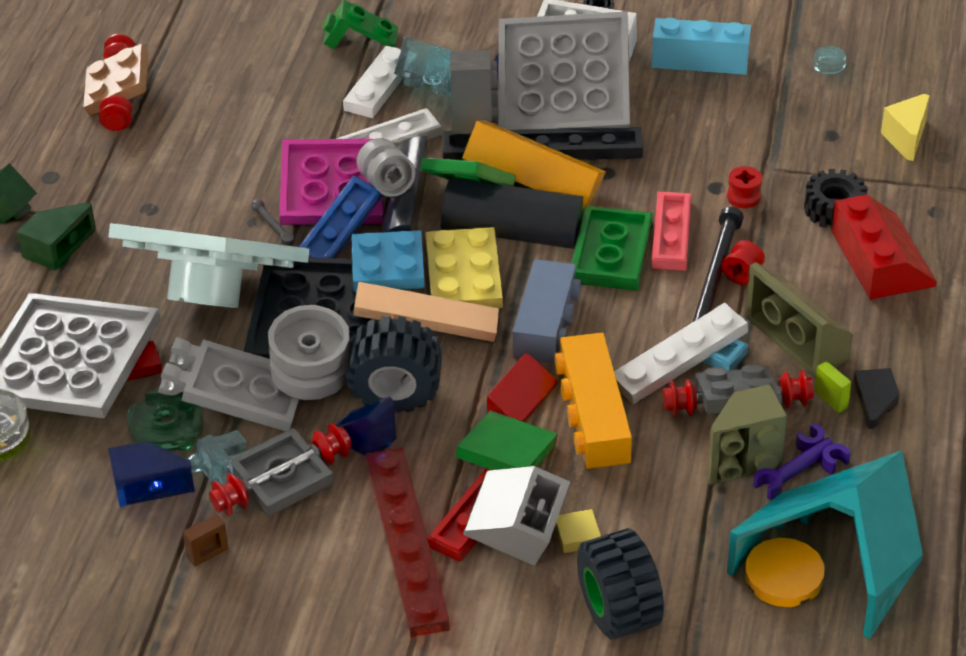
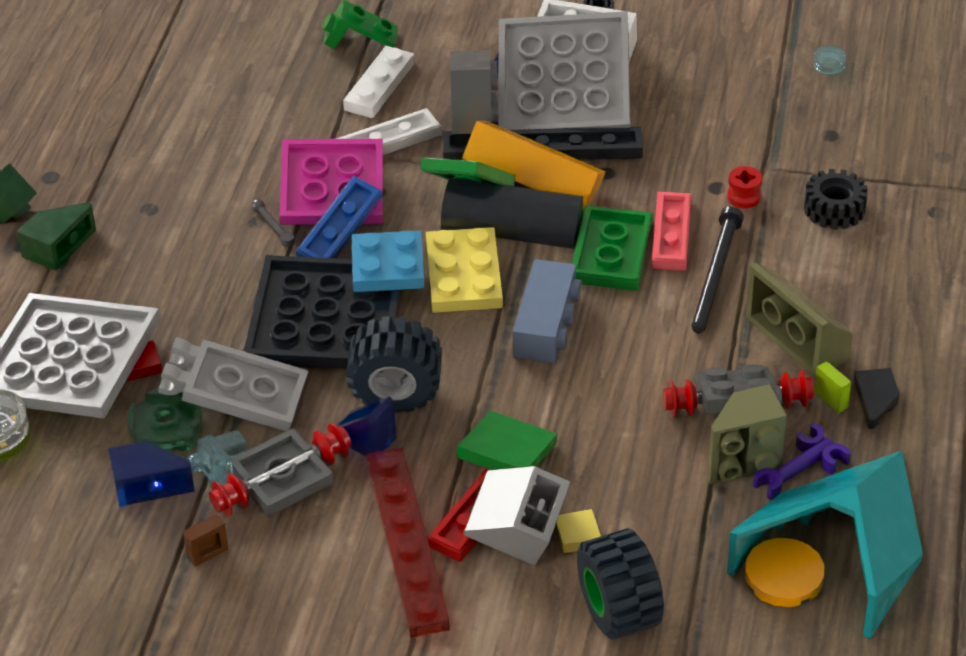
plate [83,34,148,131] -> none
light aqua piece [108,223,309,308] -> none
light grey wheel [268,305,350,400] -> none
light nougat tile [353,282,499,342] -> none
light grey wheel [357,138,415,197] -> none
black brick [380,136,428,233] -> none
clear light blue slope [394,37,454,98] -> none
red slope [487,353,558,422] -> none
light orange brick [554,332,632,469] -> none
white plate [614,303,748,405] -> none
medium azure brick [651,18,751,75] -> none
medium azure tile [702,340,748,371] -> none
red wheel [722,240,765,285] -> none
red slope [832,195,937,300] -> none
light yellow slope [881,94,930,161] -> none

